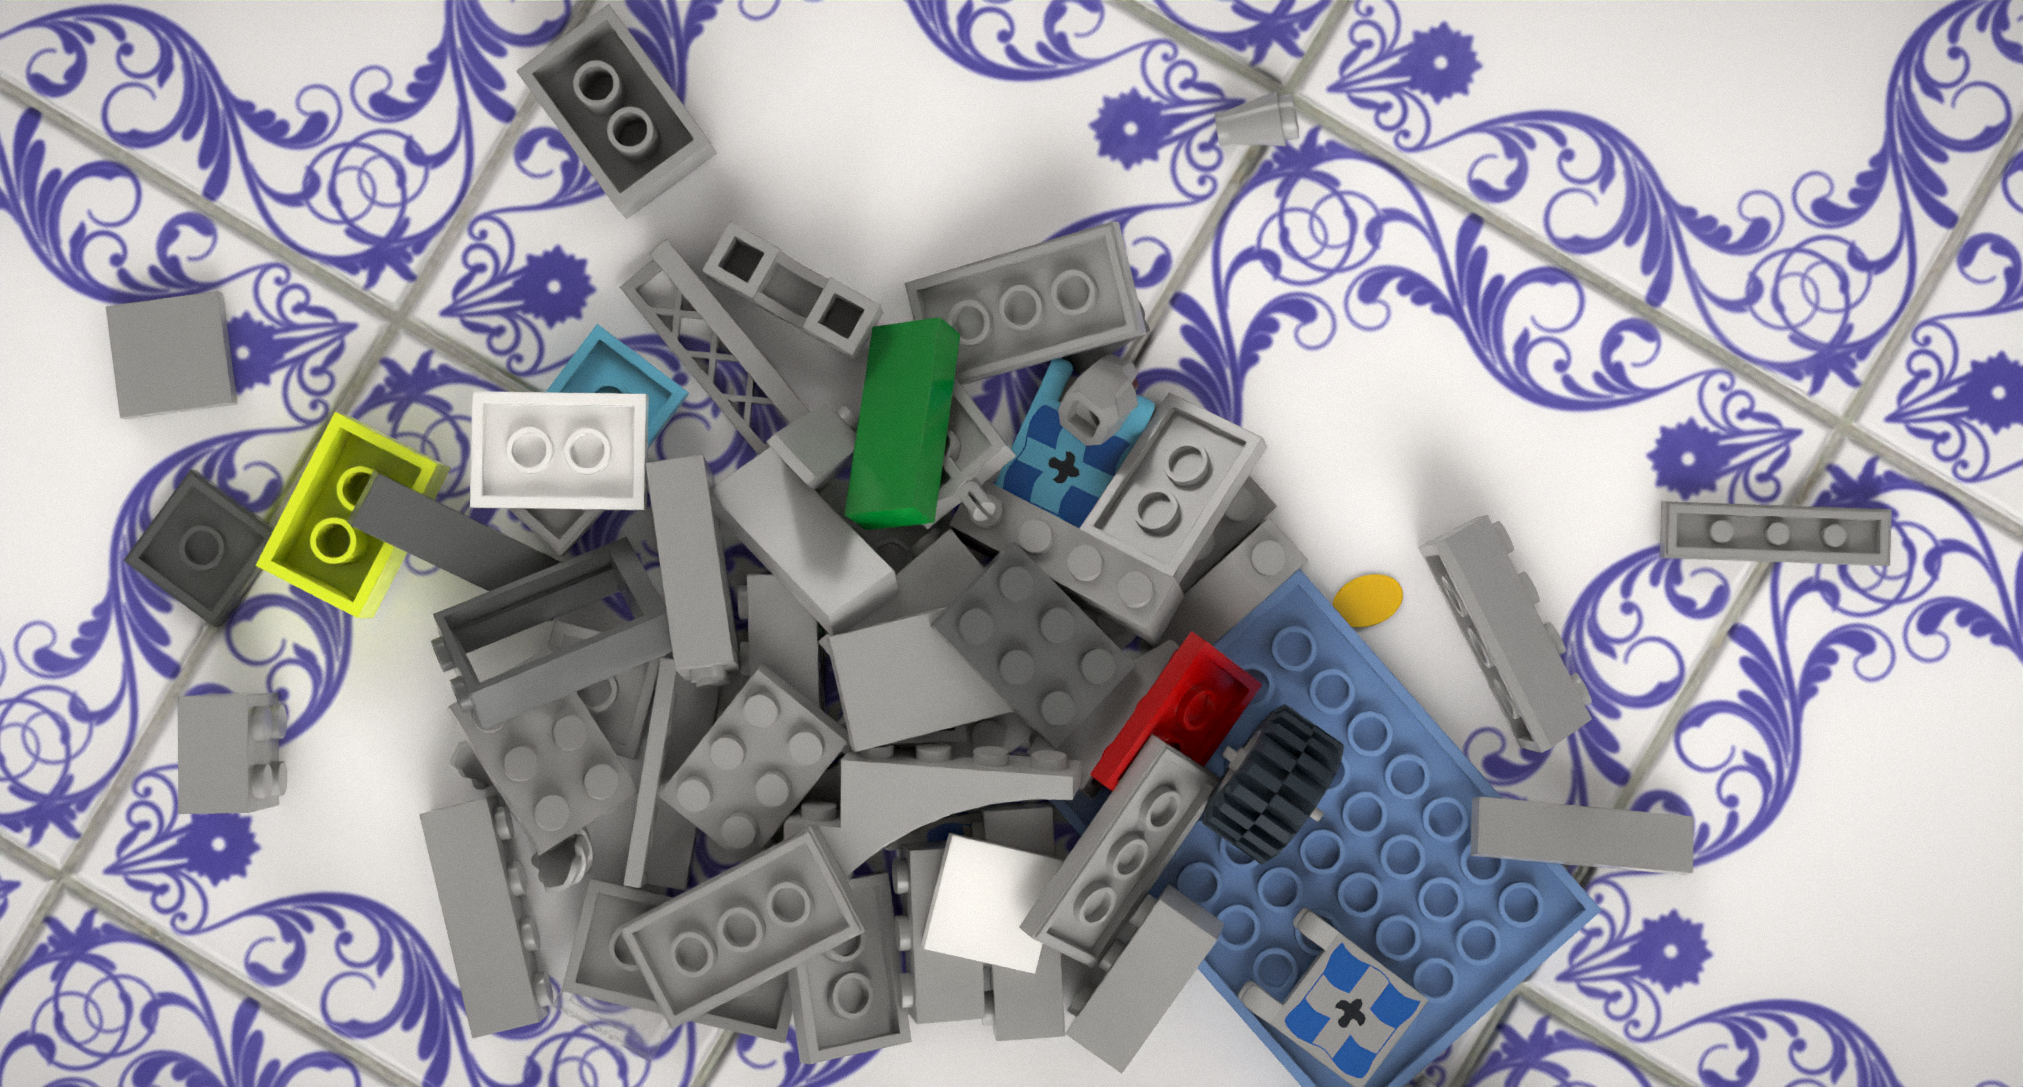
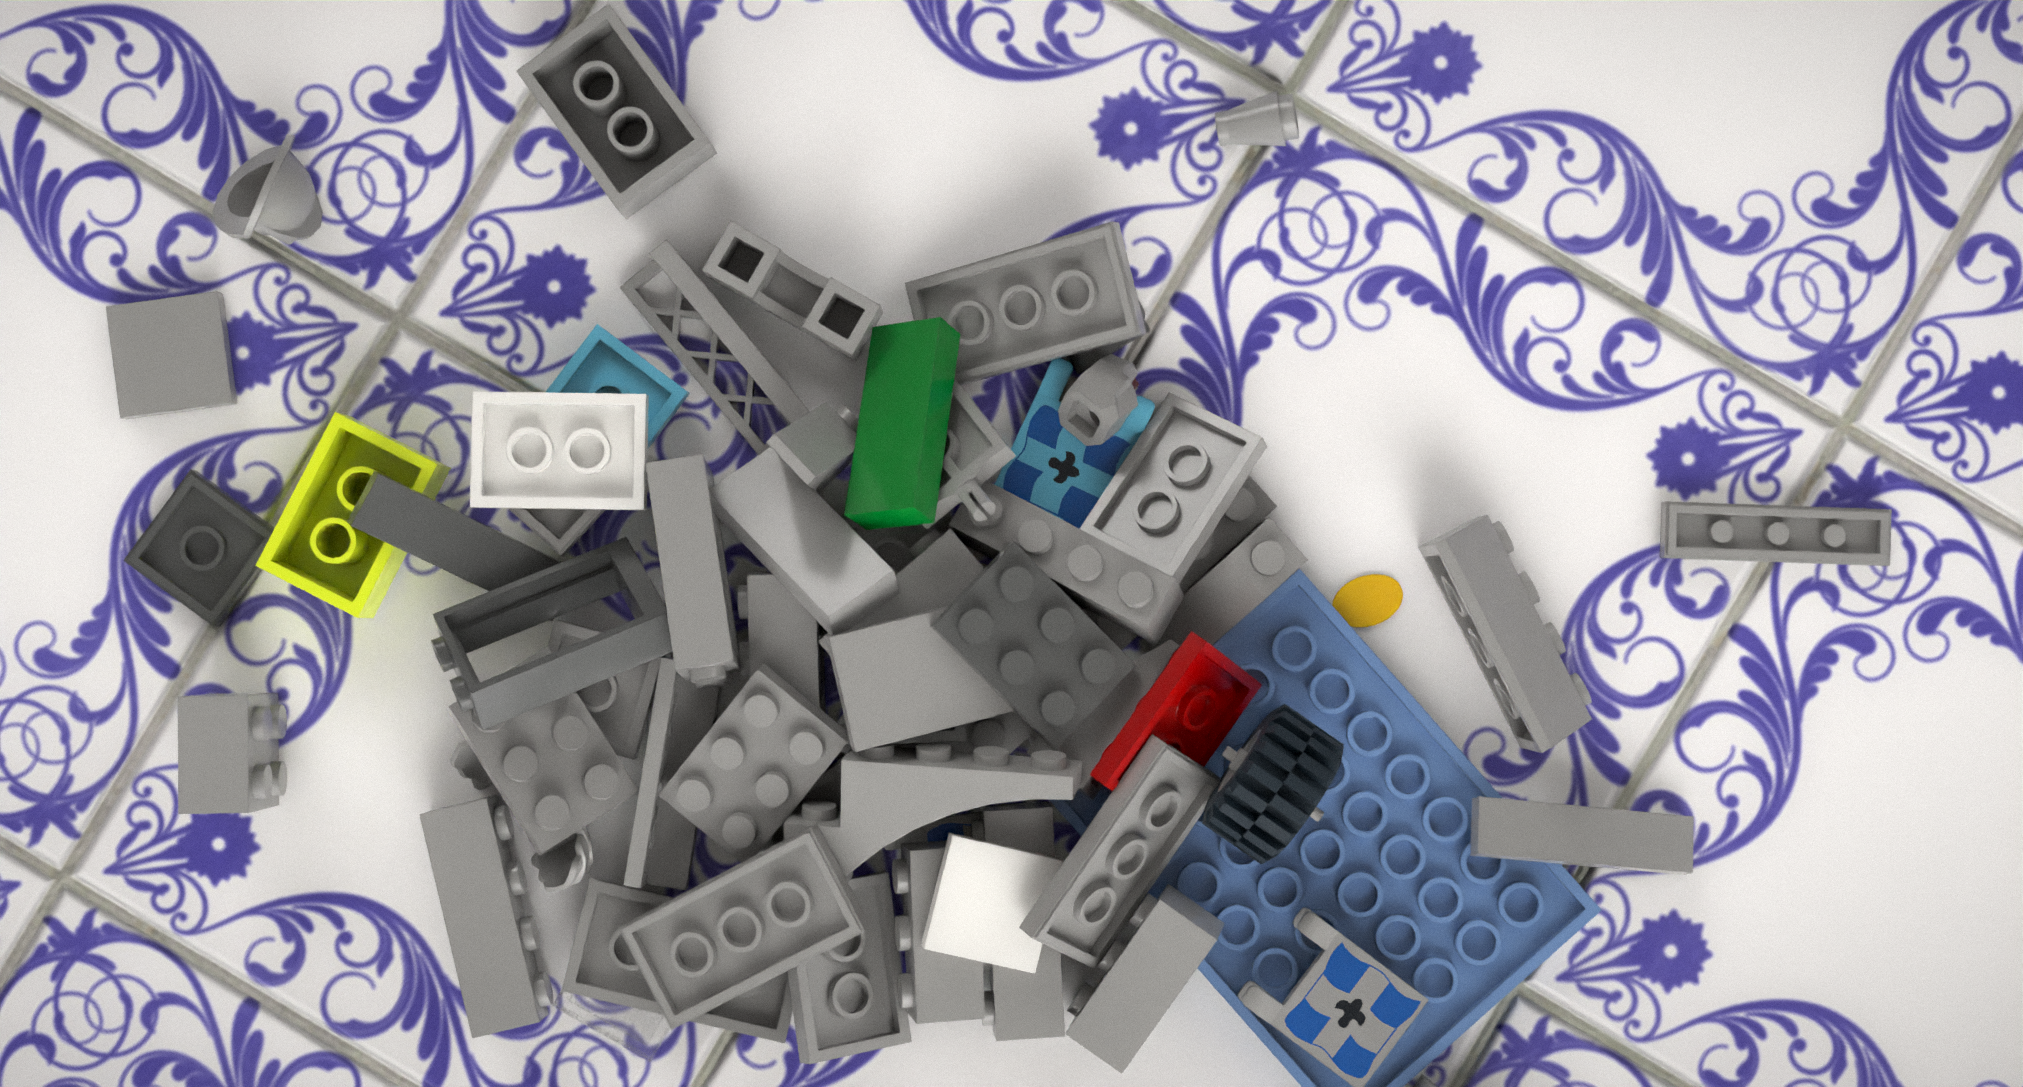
none -> light grey helmet [213,134,323,245]

